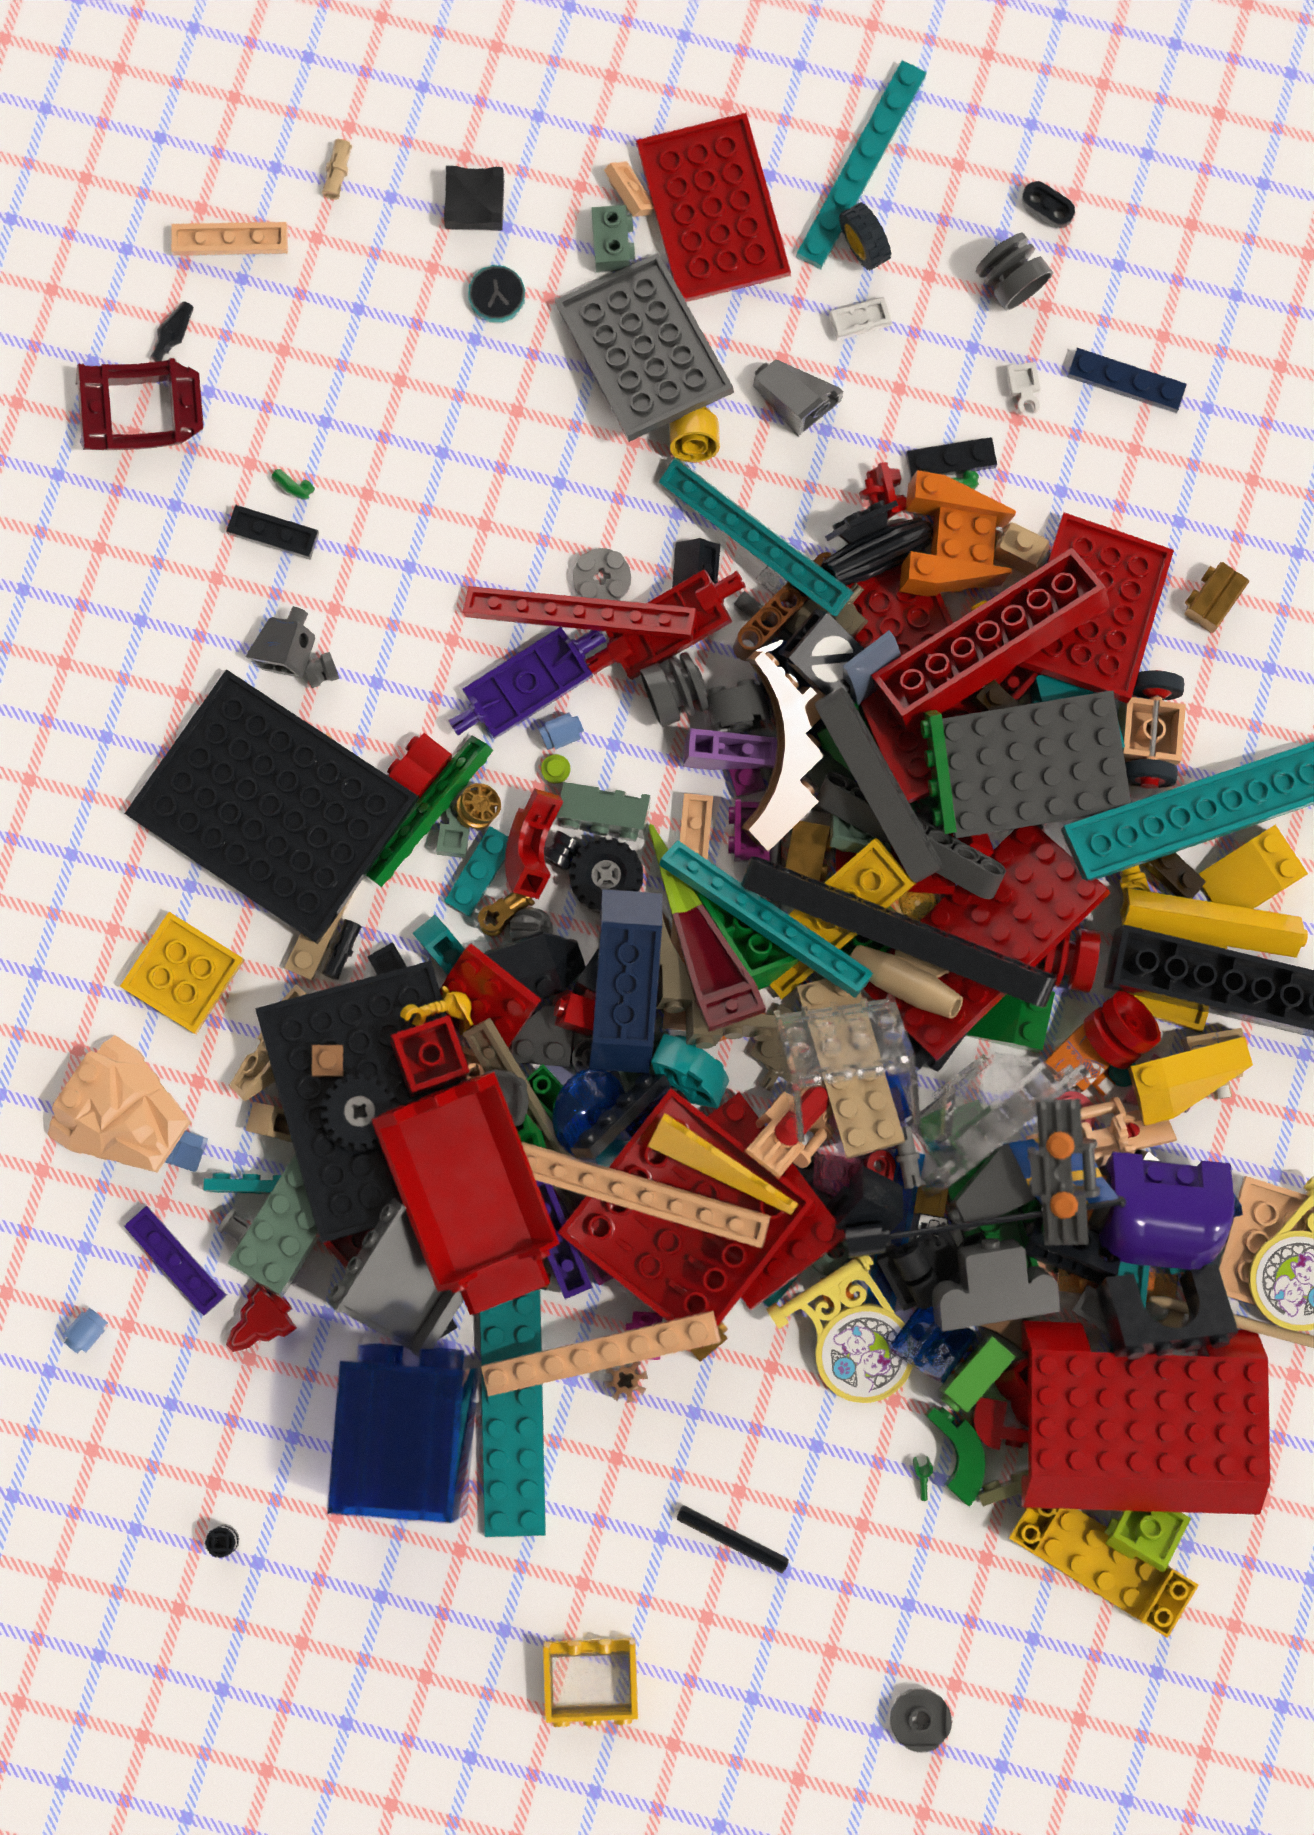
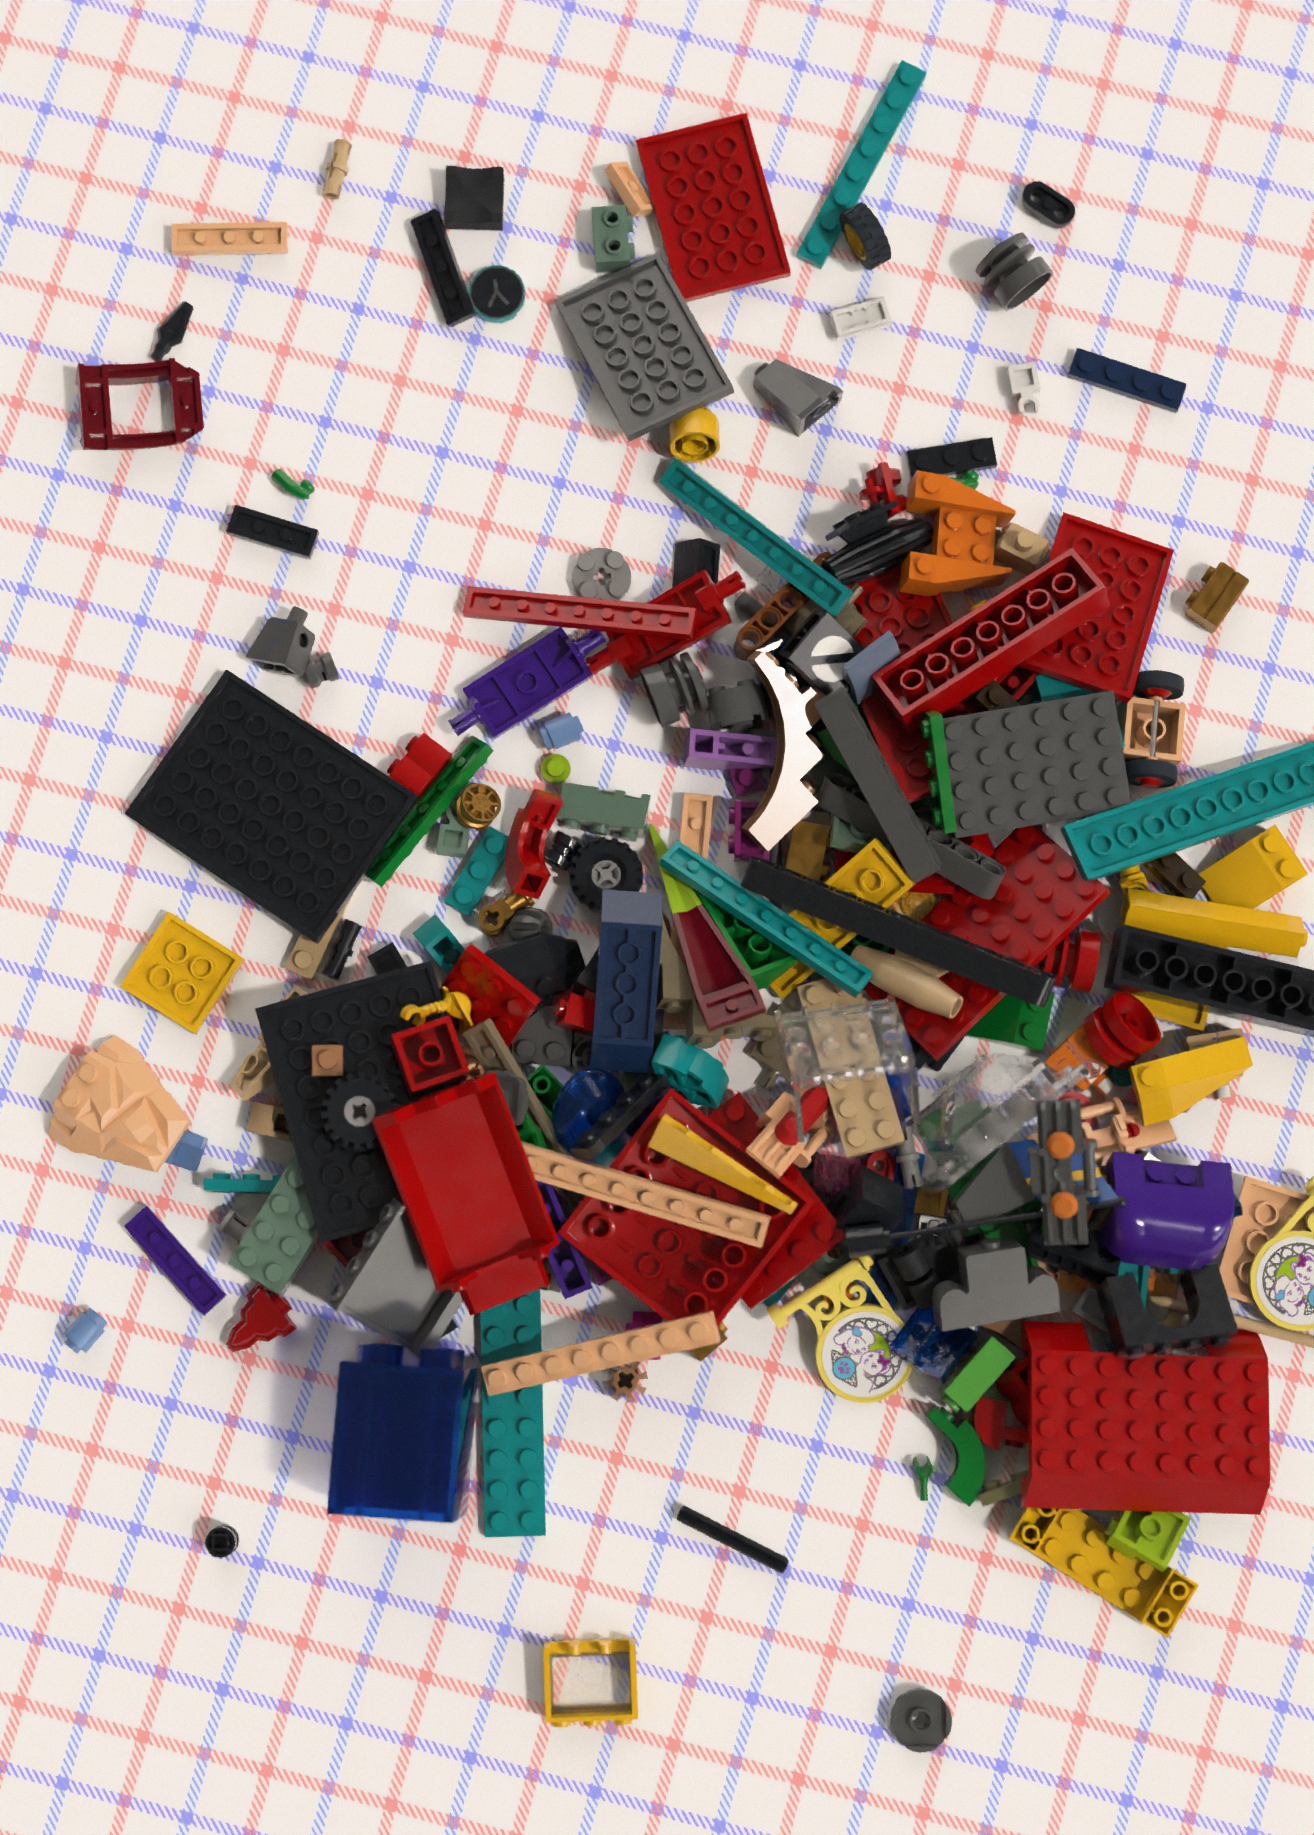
none -> black plate [410,208,476,328]

